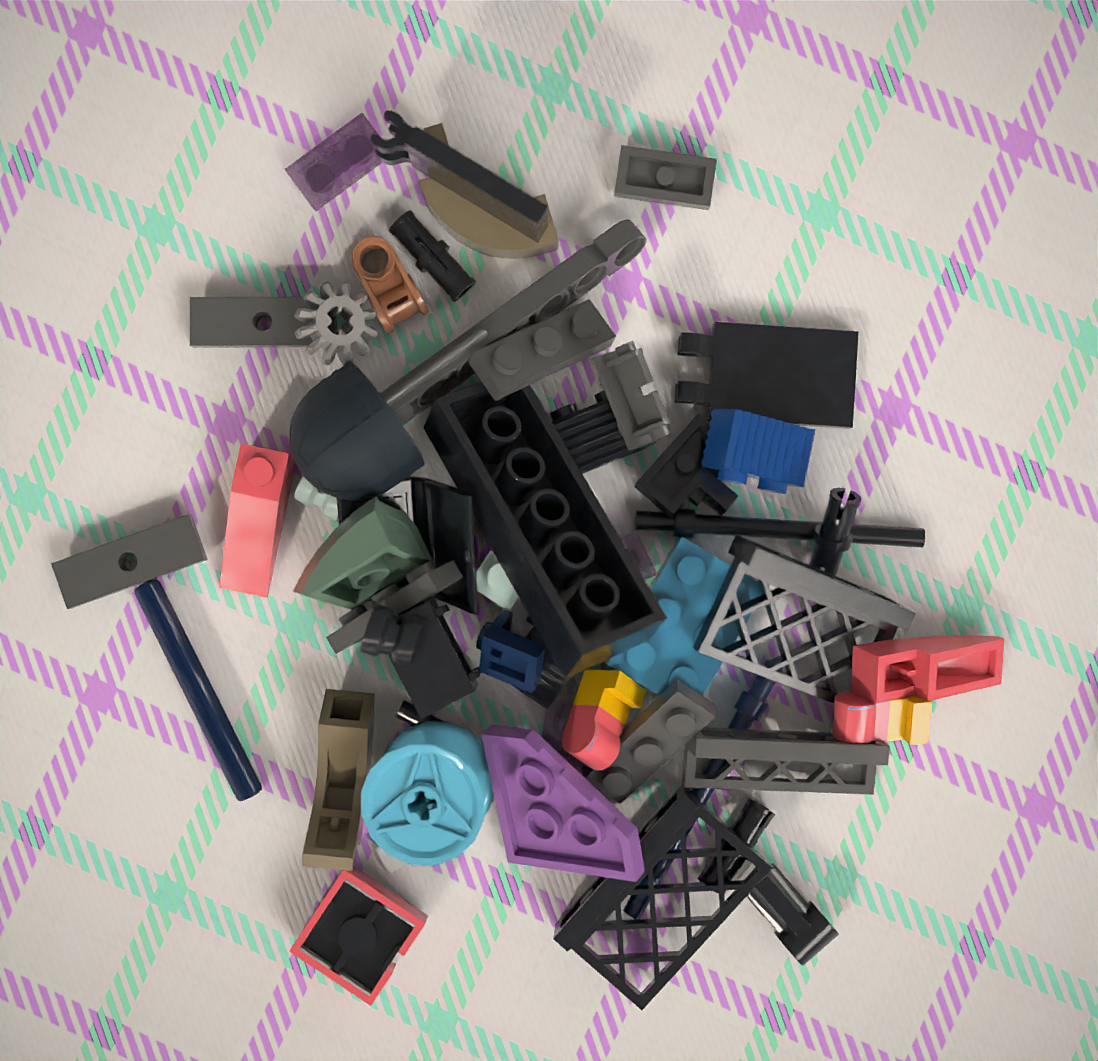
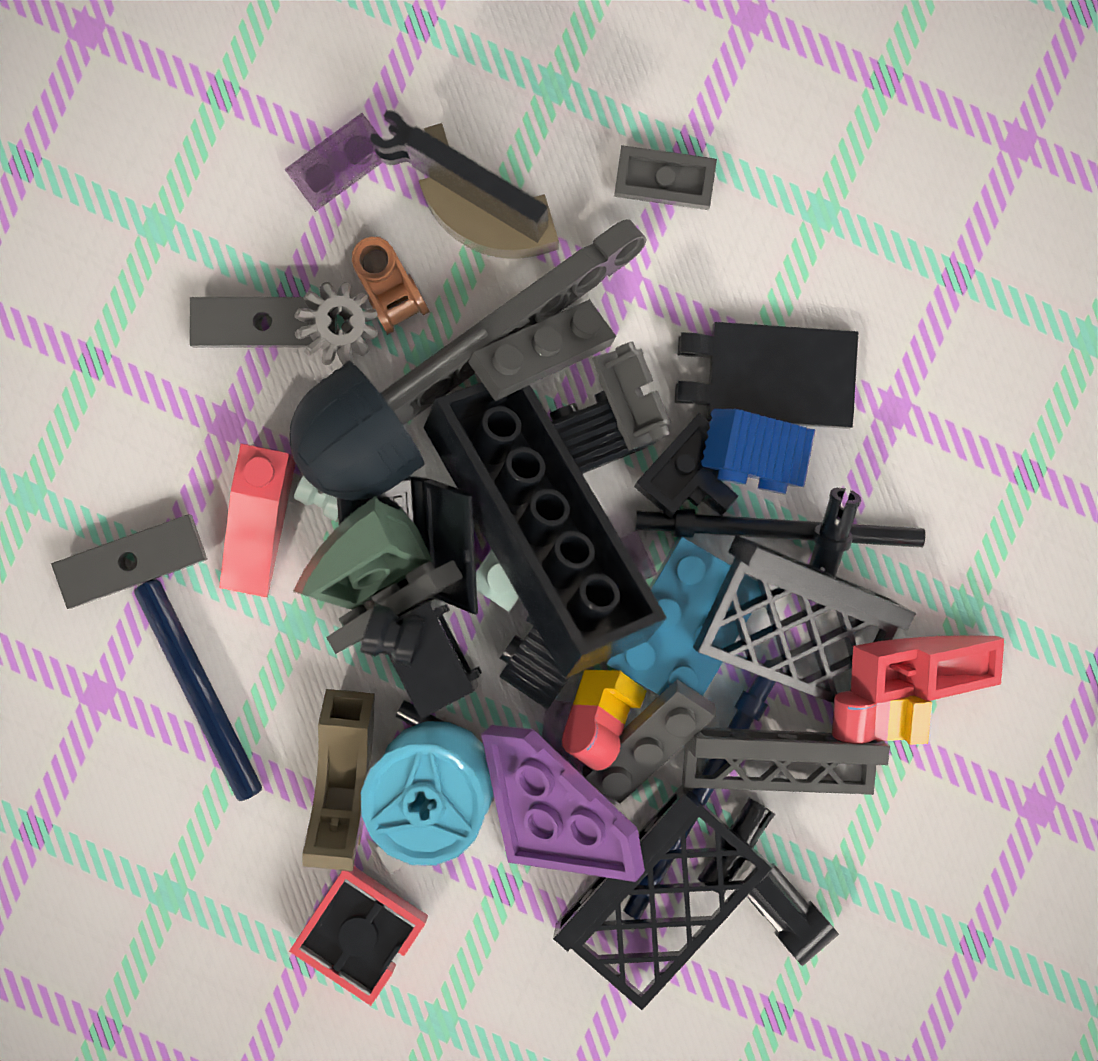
black pin [389,210,476,302] -> none
dark blue bracket [476,608,546,693] -> none

